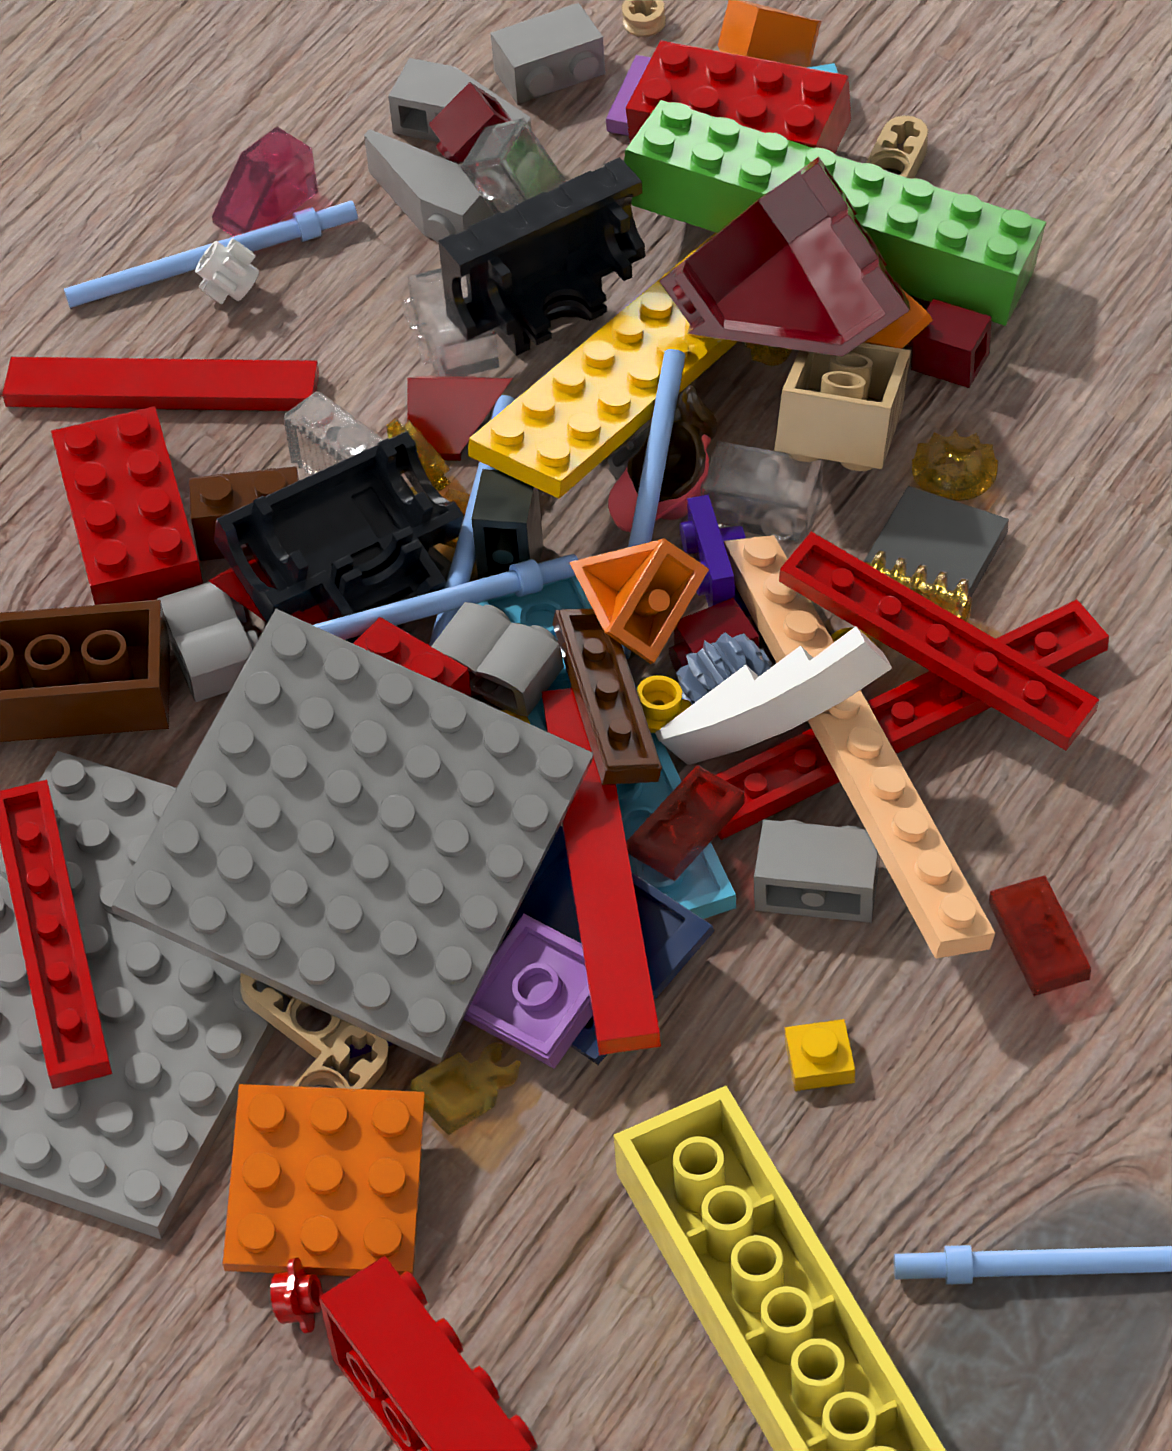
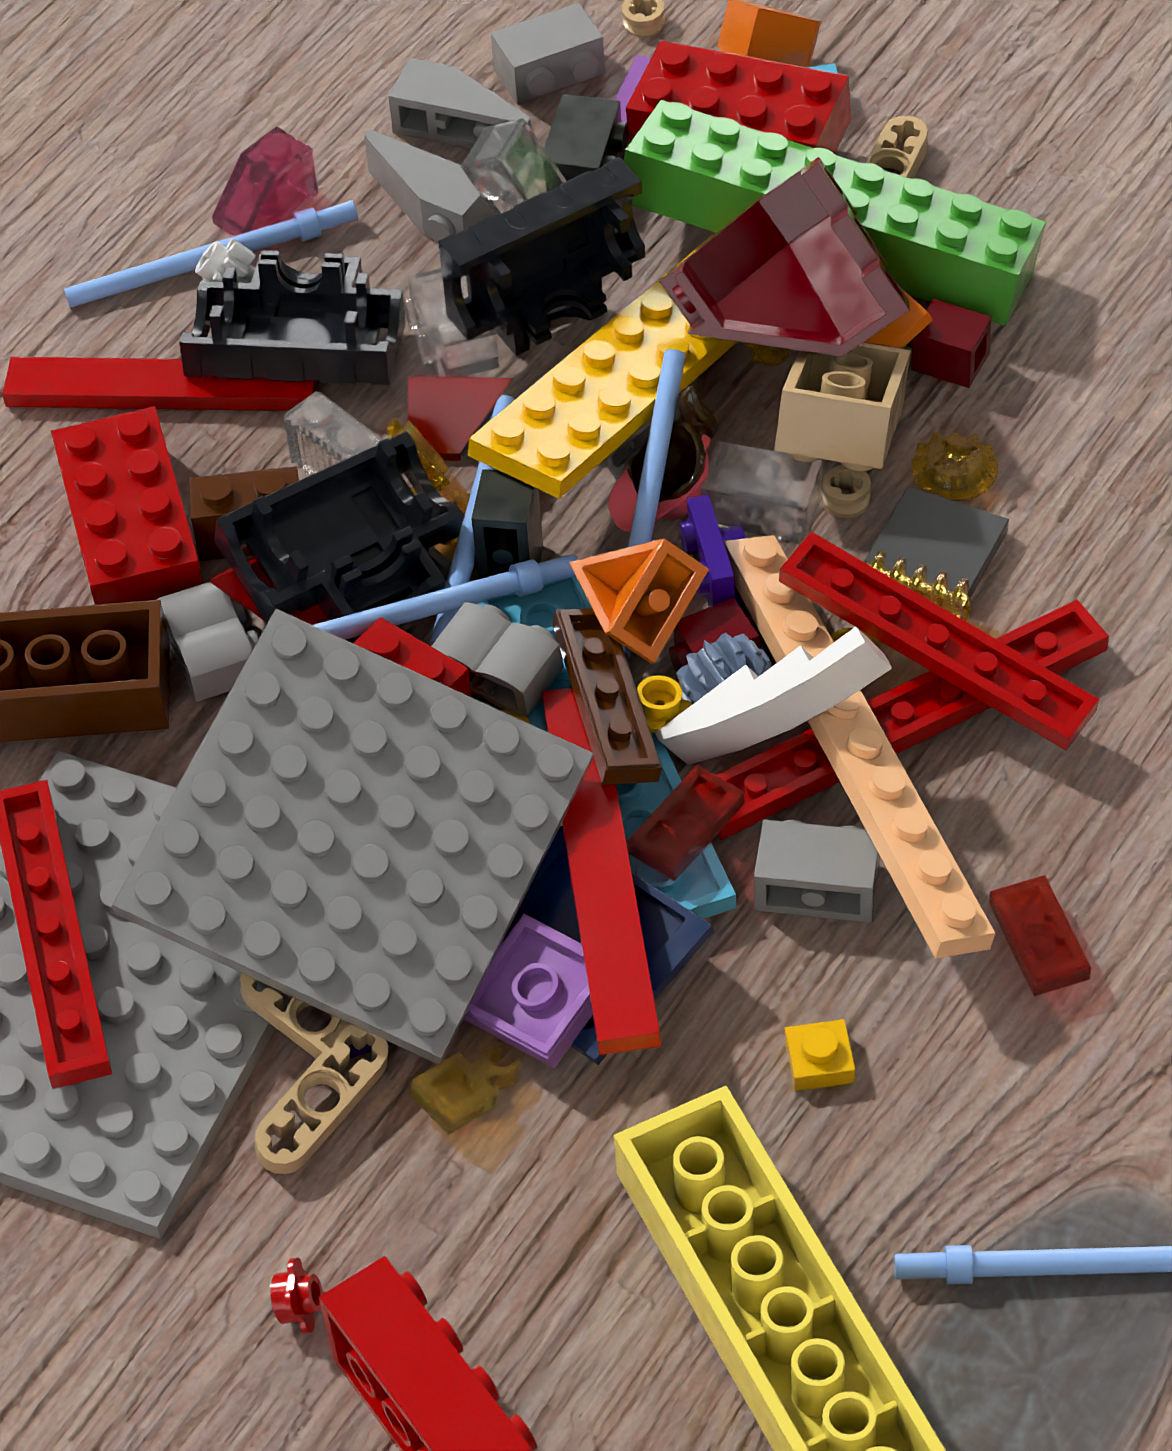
orange plate [223,1084,425,1277] -> none
dark red brick [428,82,520,172] -> none
none -> black piece [179,250,406,385]
none -> pearl dark grey brick [540,94,629,192]
none -> tan bush [822,465,871,519]

